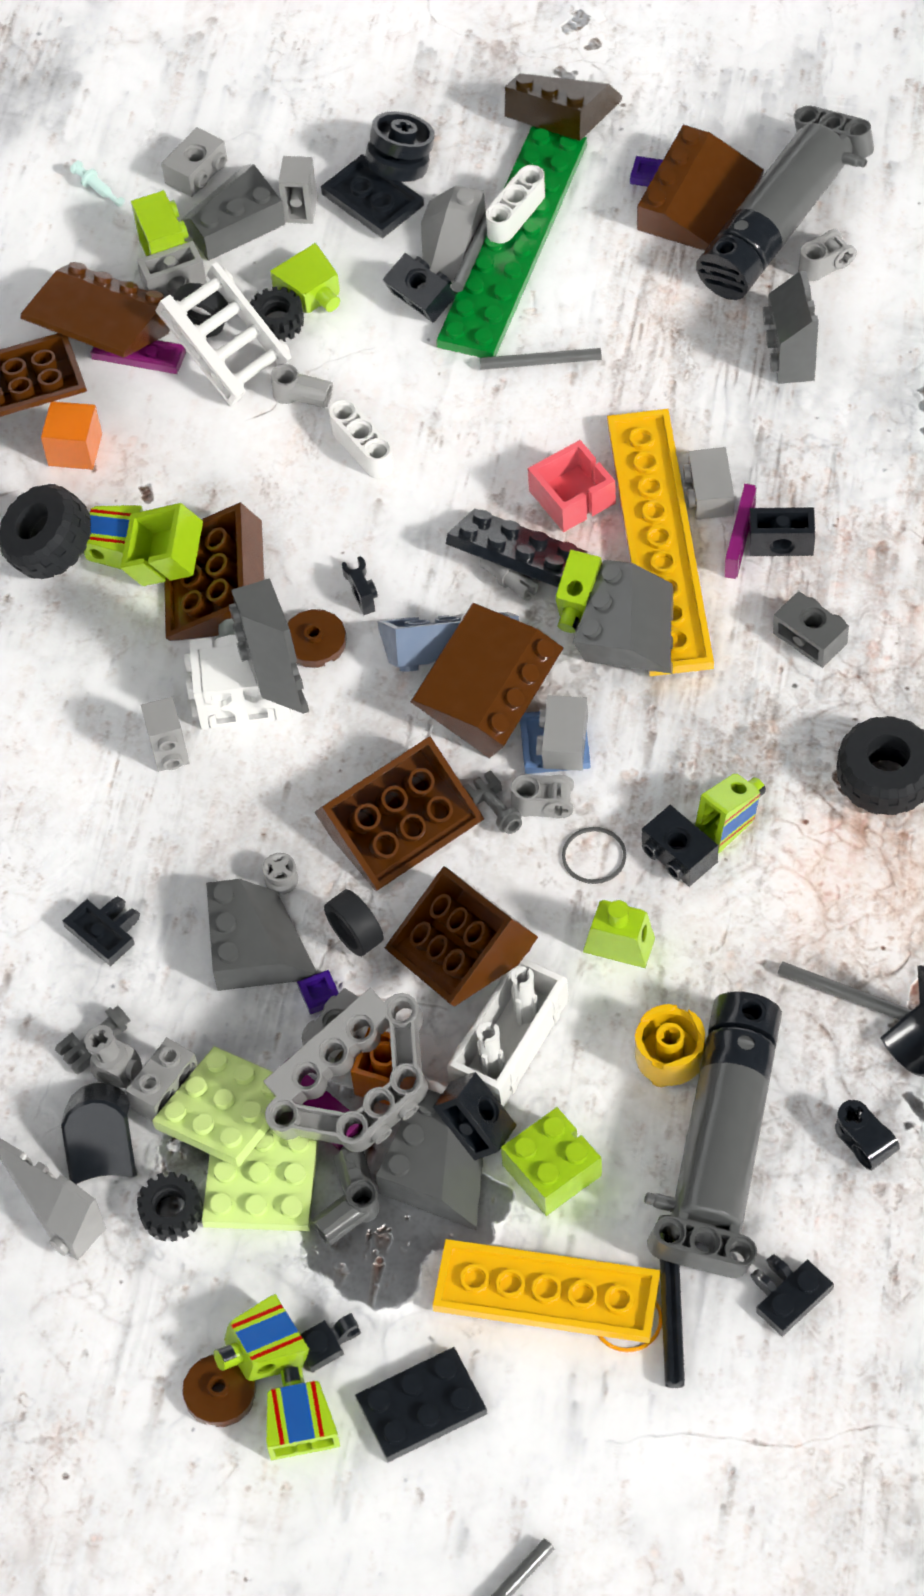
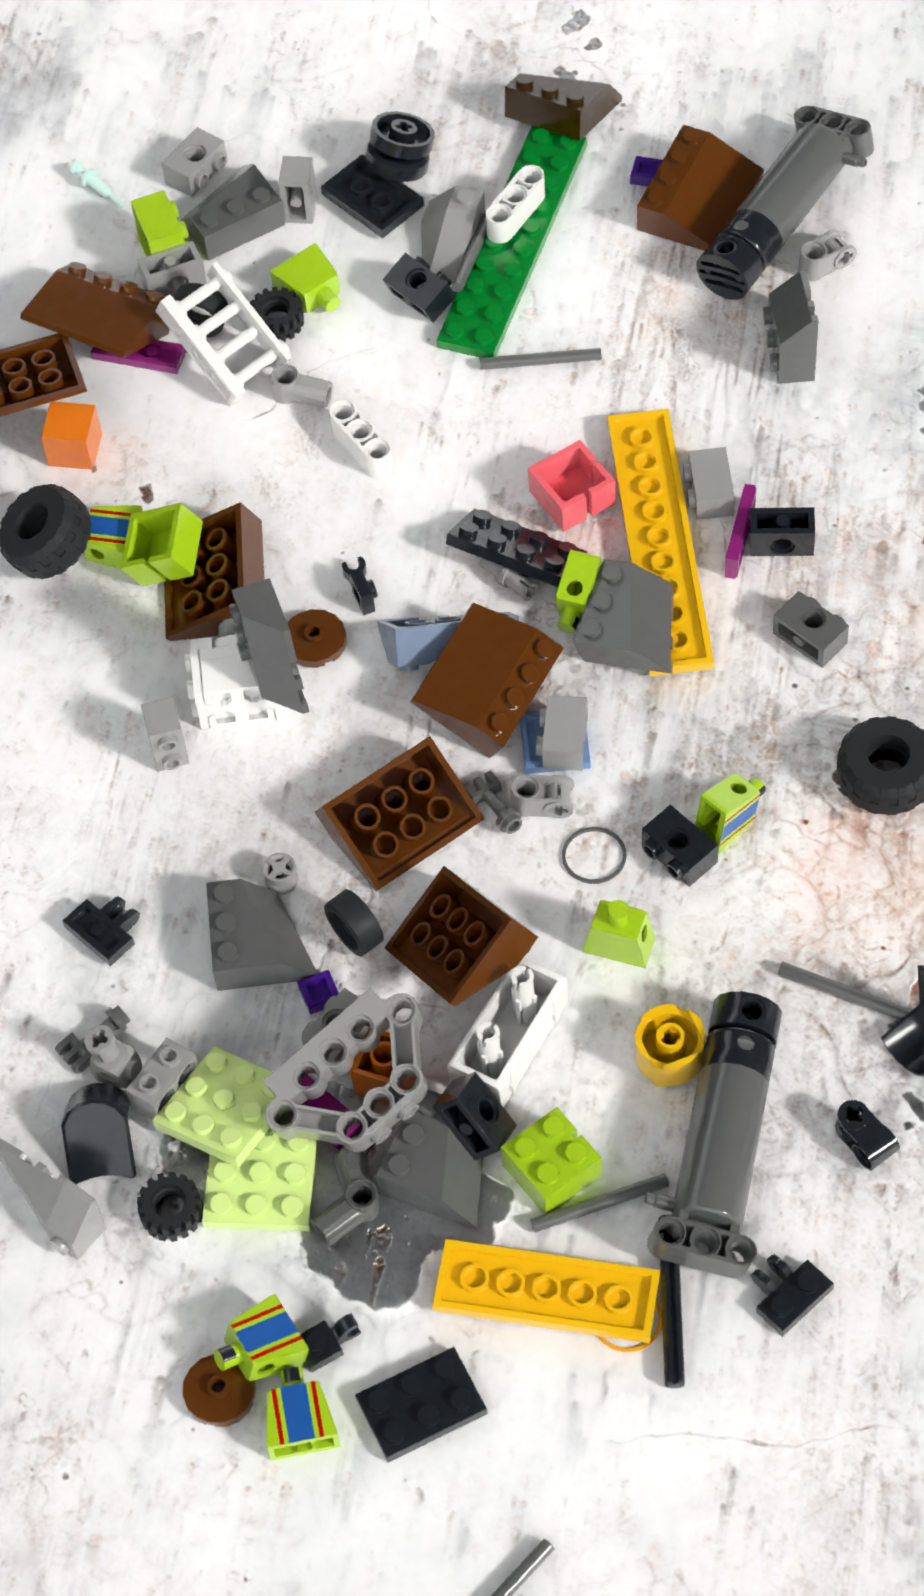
none -> dark grey bar [530,1173,669,1233]

